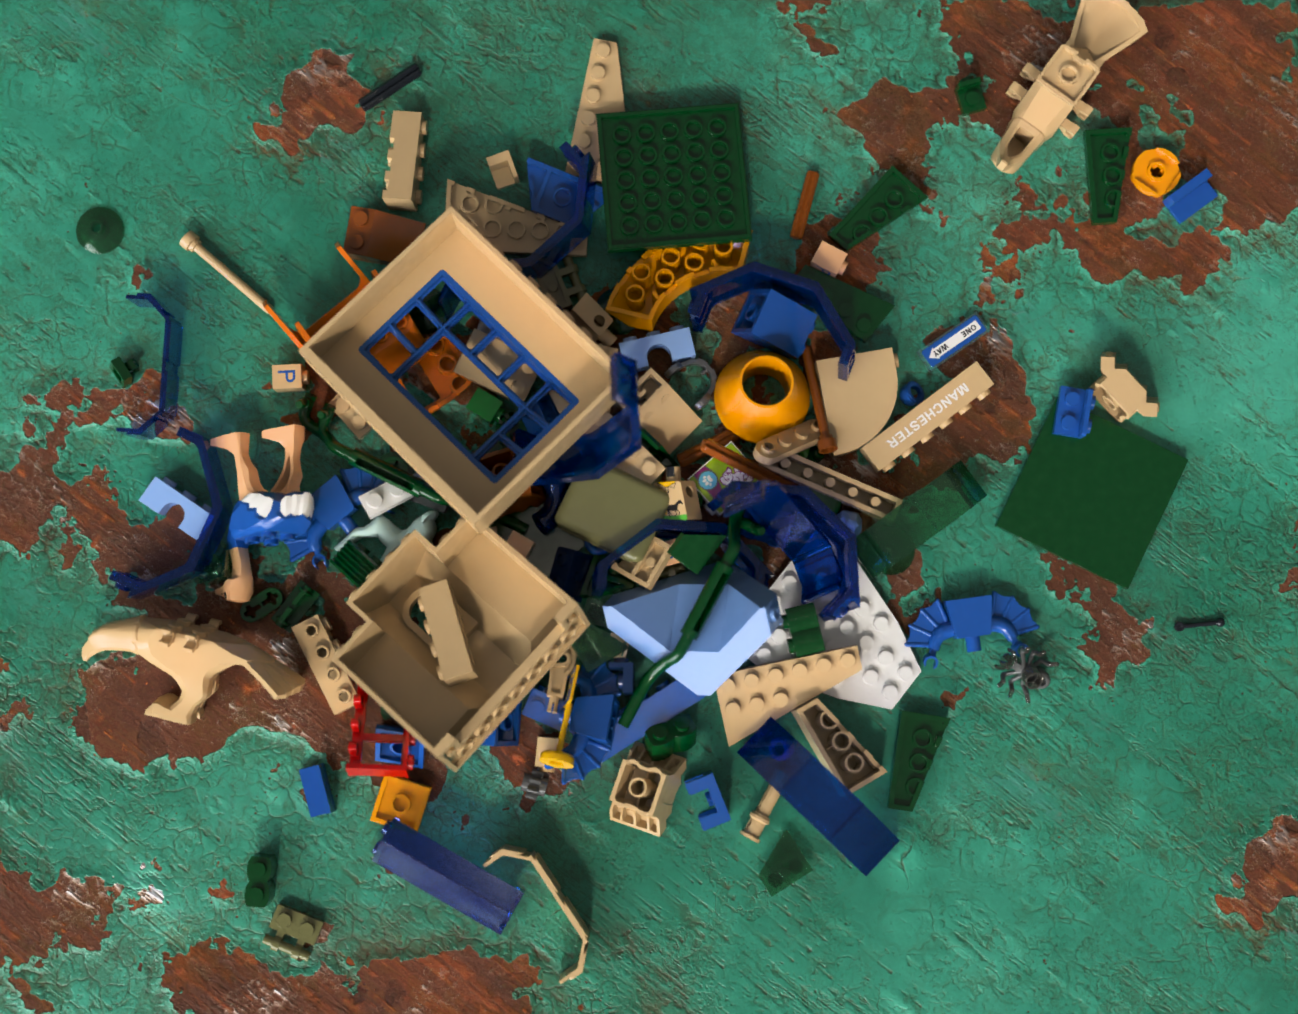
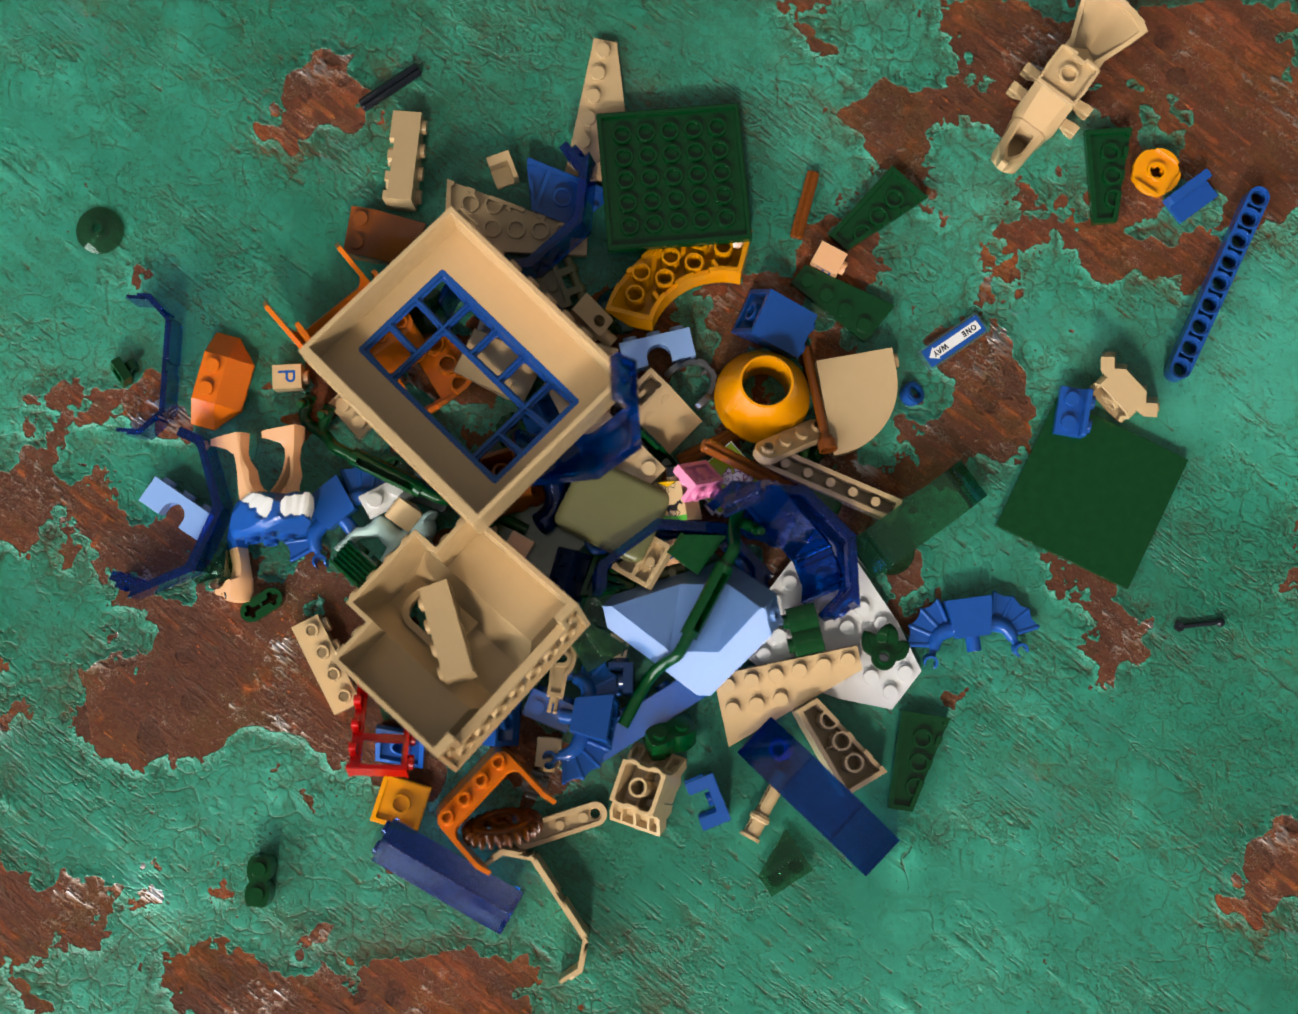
tan animal [82,613,306,725] -> none
tan piece [179,230,273,314] -> none
olive plate [262,903,325,962] -> none
dark green hinge [271,580,320,633] -> none
blue panel [299,763,336,817] -> none
green brick [466,387,506,426] -> none
yellow piece [540,664,580,769] -> none
clear blue panel [688,261,856,381] -> none
medium blue rock [833,510,862,540] -> none
tan brick [859,361,994,473] -> none
dark green bracket [954,76,987,117] -> none
animal [994,647,1059,703] -> none
none -> orange wedge [191,332,255,430]
none -> tan slope [385,497,423,532]
none -> orange windscreen [436,746,557,876]
none -> reddish brown gear [462,806,543,851]
none -> tan plate [514,801,607,849]
none -> bright pink bracket [673,460,724,503]
none -> dark green plate [861,623,910,671]
none -> blue beam [1163,186,1270,382]

